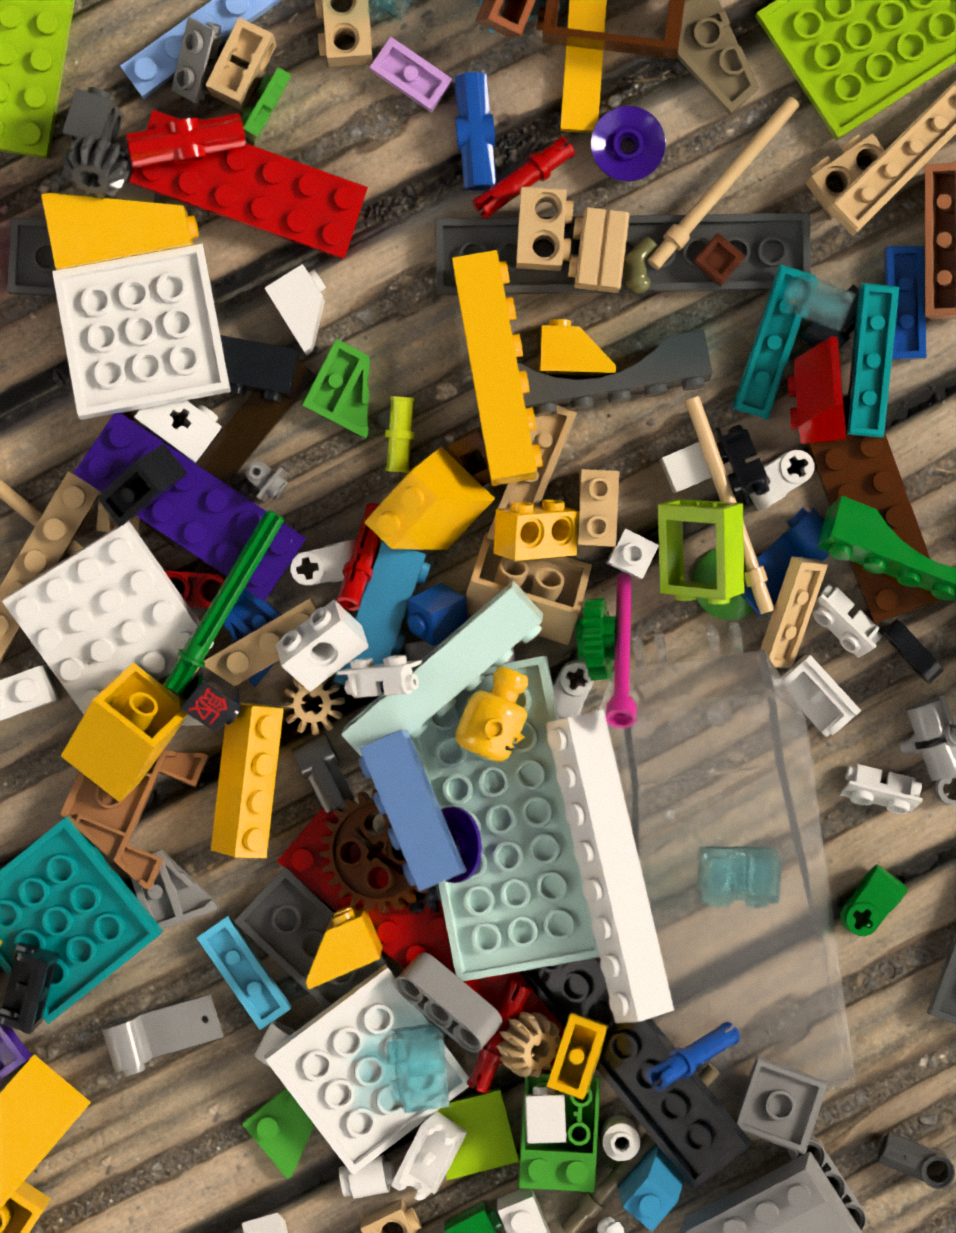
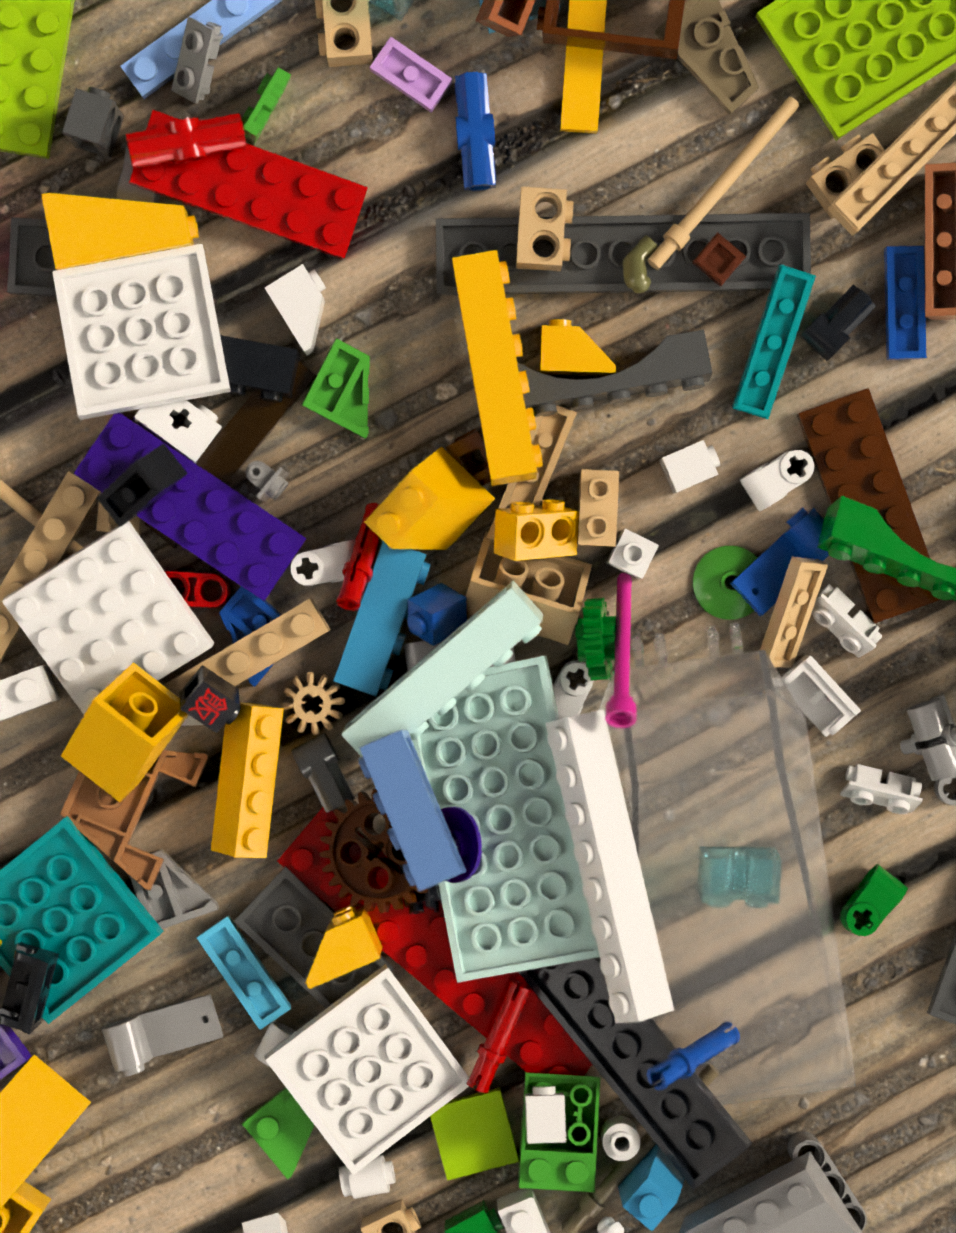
dark grey gear [62,132,130,199] -> none
green axle [163,510,284,695] -> none
tan brick [206,17,277,112] -> none
white brick [276,600,369,692] -> none
white hinge [336,655,422,698] -> none
neon yellow pin [385,396,415,473] -> none
clear light blue brick [387,1023,450,1113] -> none
white hinge [391,1111,468,1200] -> none
light grey beam [395,953,502,1053] -> none
yellow piece [455,665,528,762] -> none
red pin [473,136,575,220] -> none
tan gear [496,1011,562,1078] -> none
yellow slope [547,1013,607,1100] -> none
tan brick [568,207,630,293] -> none
dark purple dish [591,106,666,182] -> none
lime window [658,499,744,604] -> none
tan bar [685,396,775,615] -> none
black hinge [715,425,771,506] -> none
light grey tile [735,1055,829,1155] -> none
clear light blue brick [782,275,855,331] -> none
red slope [787,337,846,444] -> none
teal tile [845,283,900,438] -> none
dark grey piece [877,1131,955,1189] -> none
black beam [882,619,943,684] -> none

